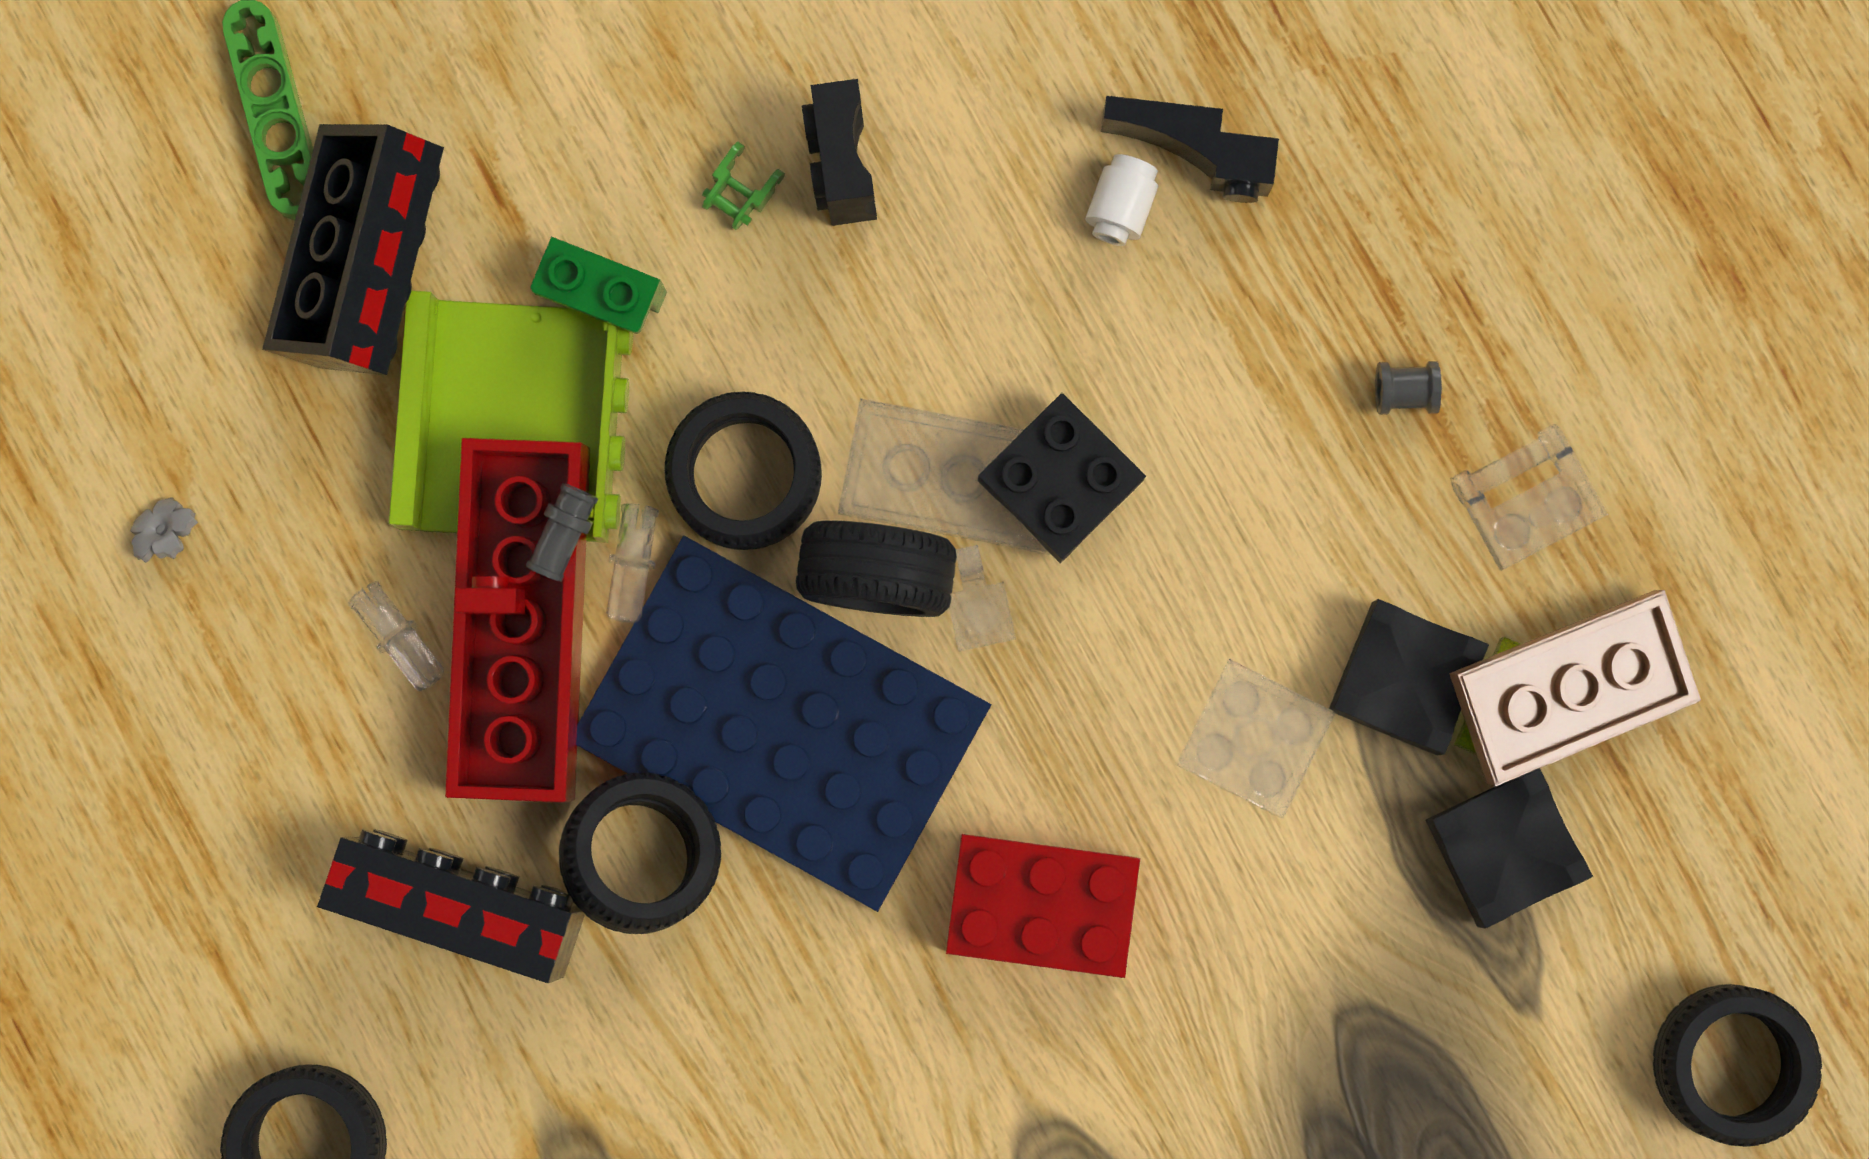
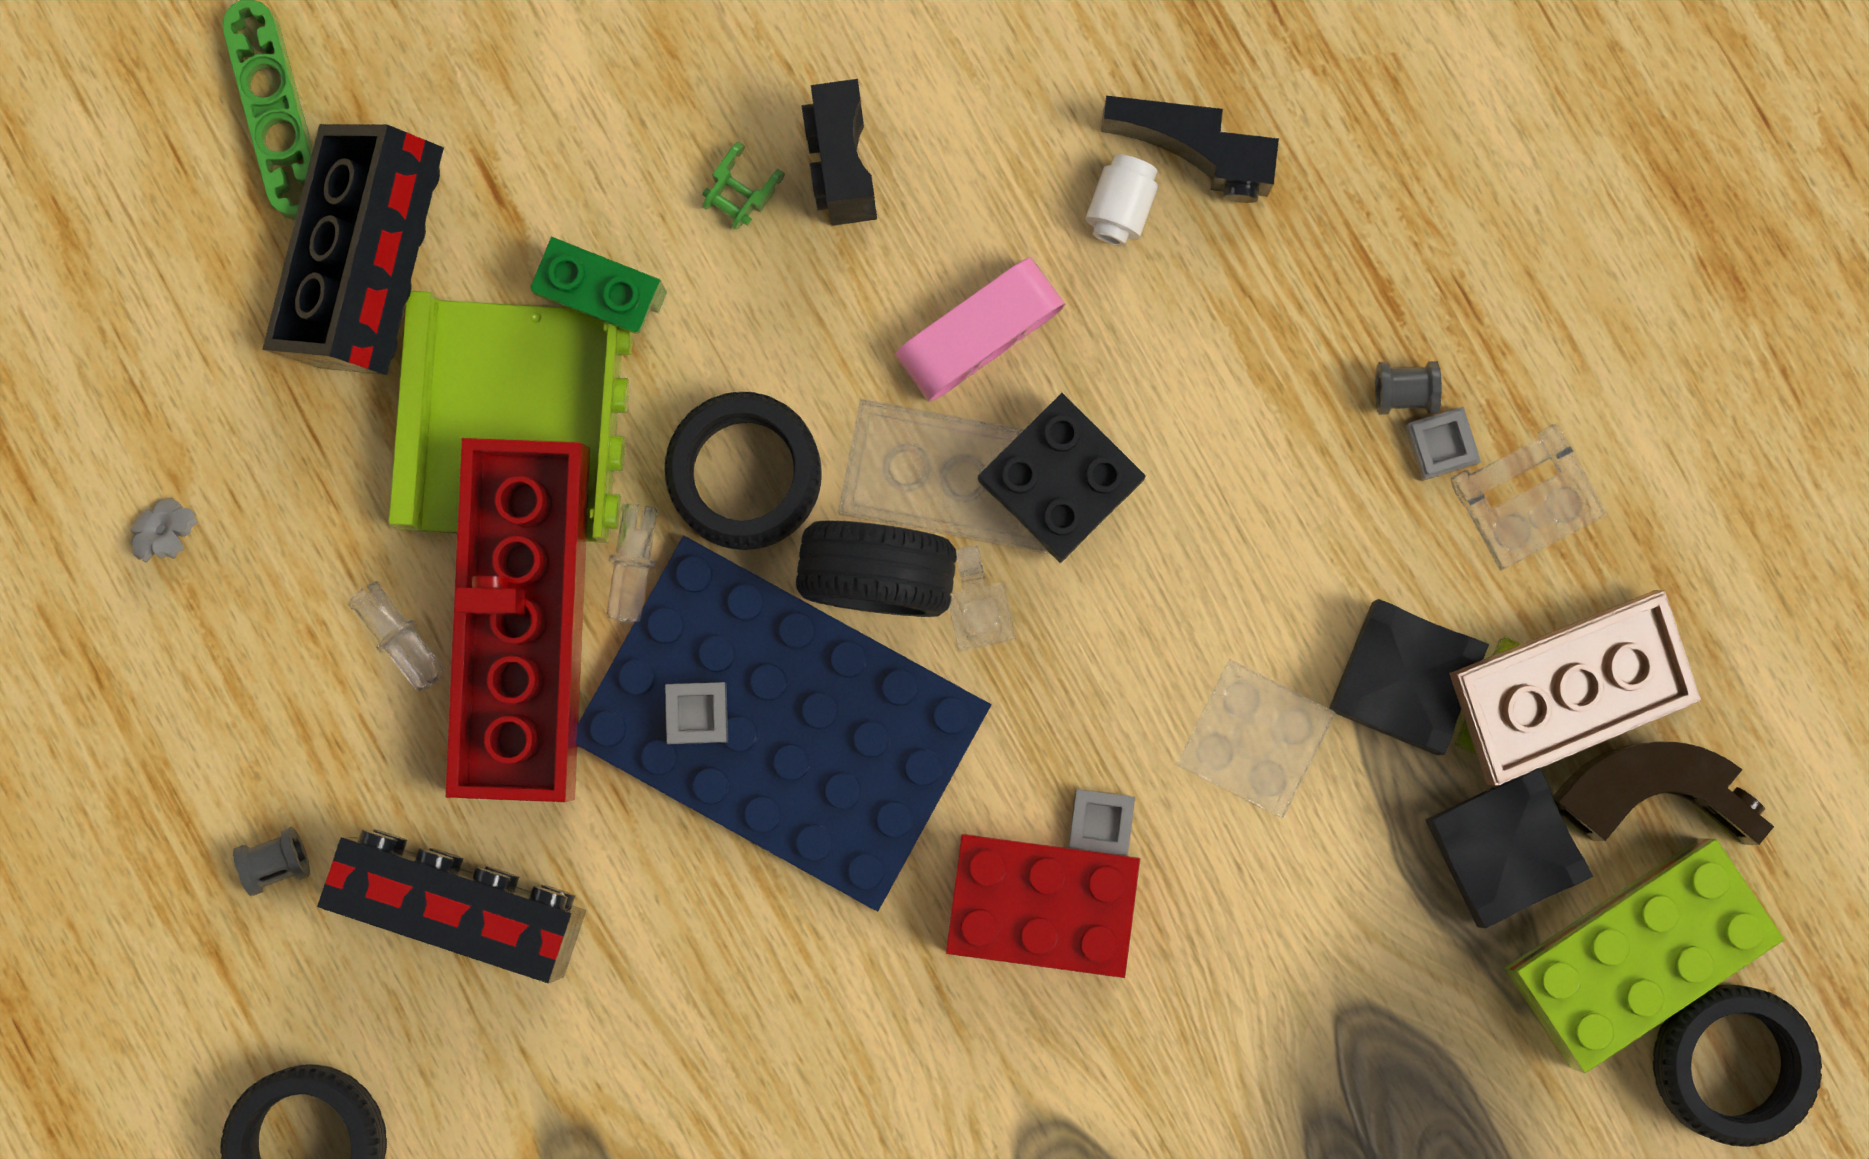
dark grey pin [526,483,598,581] -> none
black tyre [559,772,721,934] -> none
none -> dark grey bush [233,827,310,896]
none -> light grey tile [665,682,728,745]
none -> bright pink beam [895,257,1066,402]
none -> light grey tile [1068,789,1135,856]
none -> light grey tile [1405,407,1481,481]
none -> lime brick [1504,838,1785,1074]
none -> dark brown arch [1553,742,1774,845]

